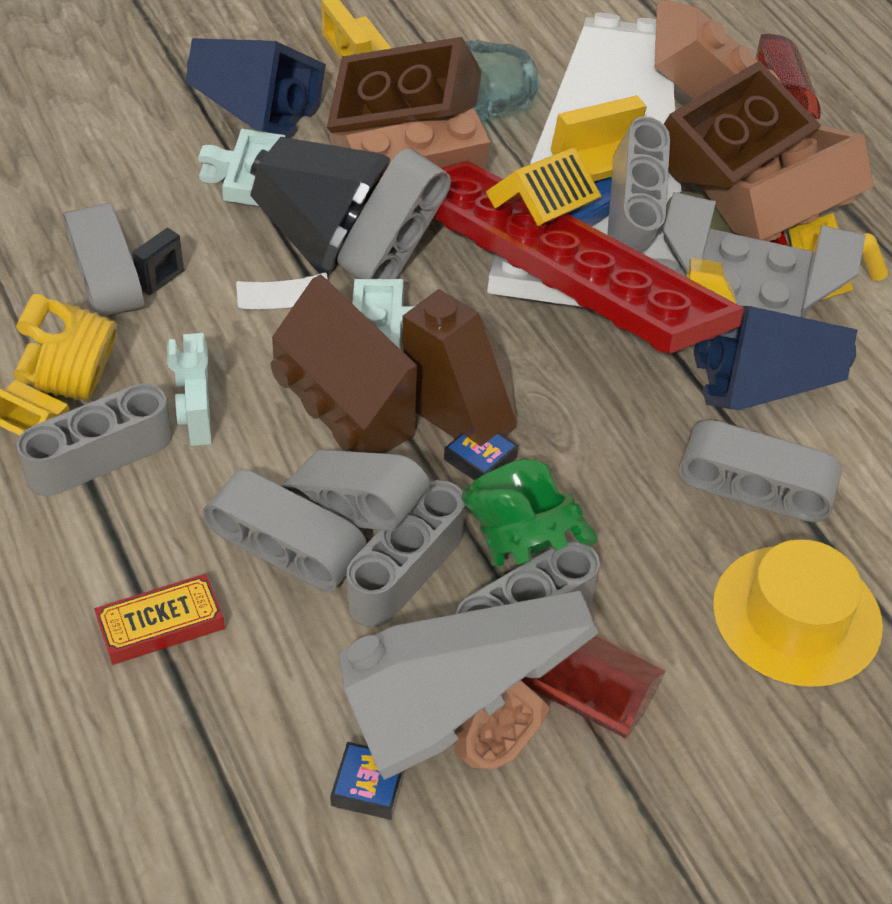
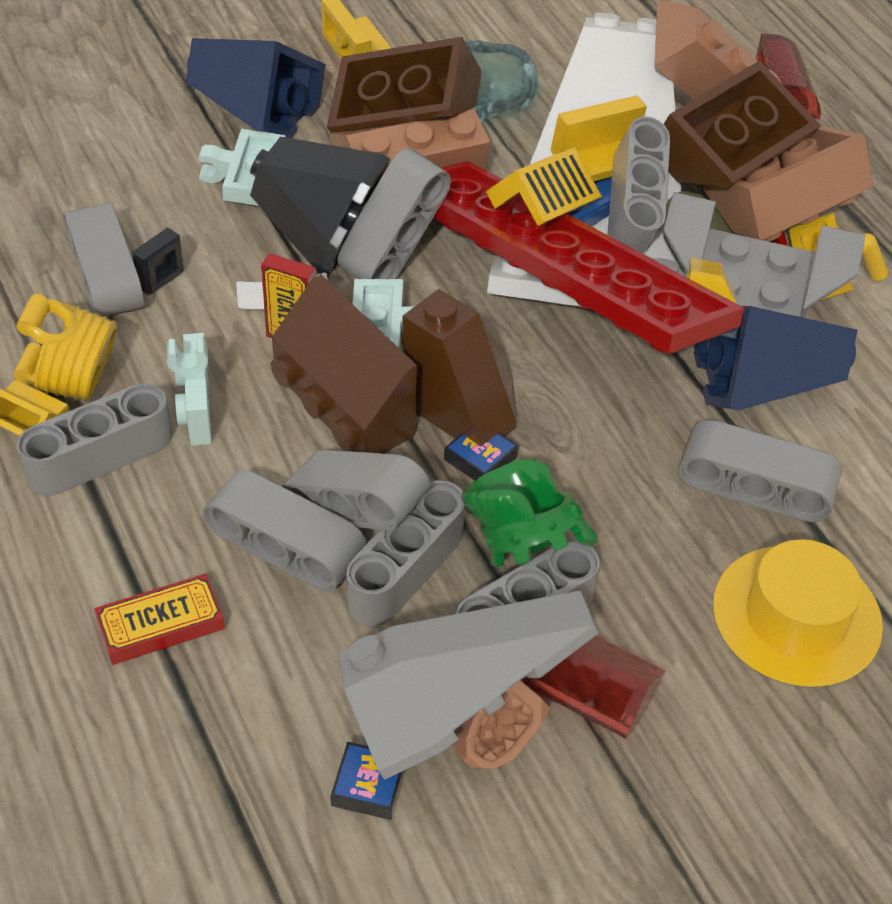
none -> tile [261,253,316,338]

